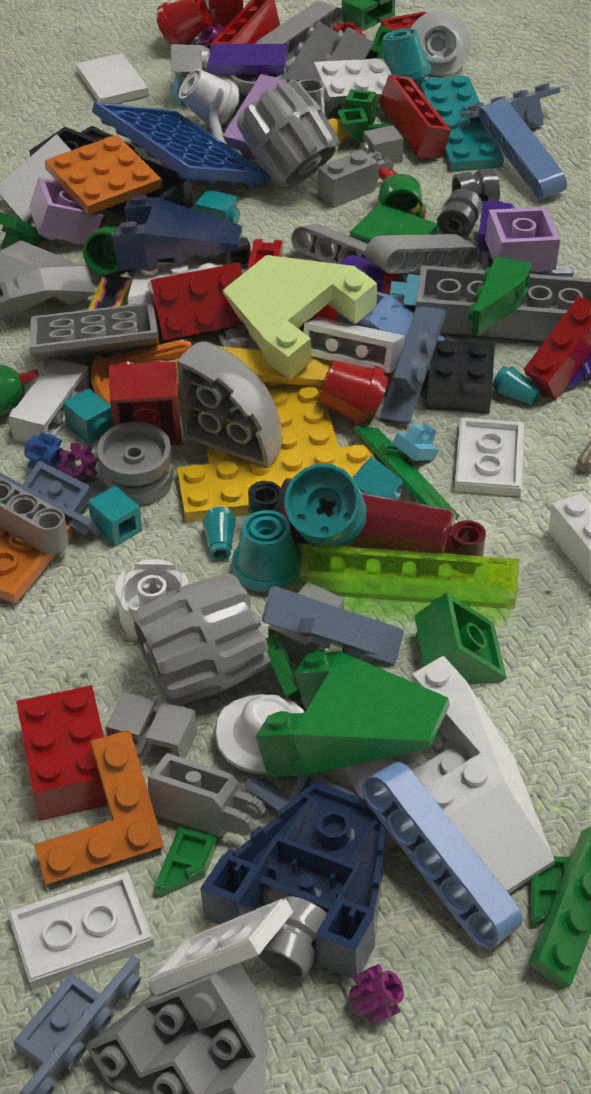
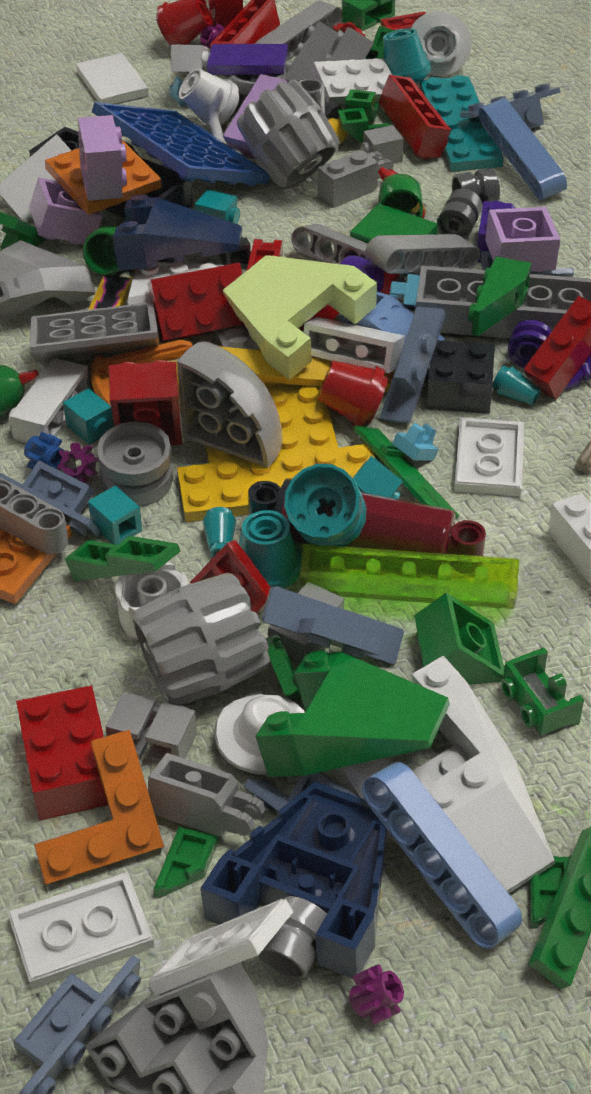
none -> green slope [64,536,181,582]
none -> lavender brick [78,115,127,201]
none -> red wing [190,540,271,615]
none -> green window [501,647,584,736]
none -> dark purple wheel [507,320,552,368]

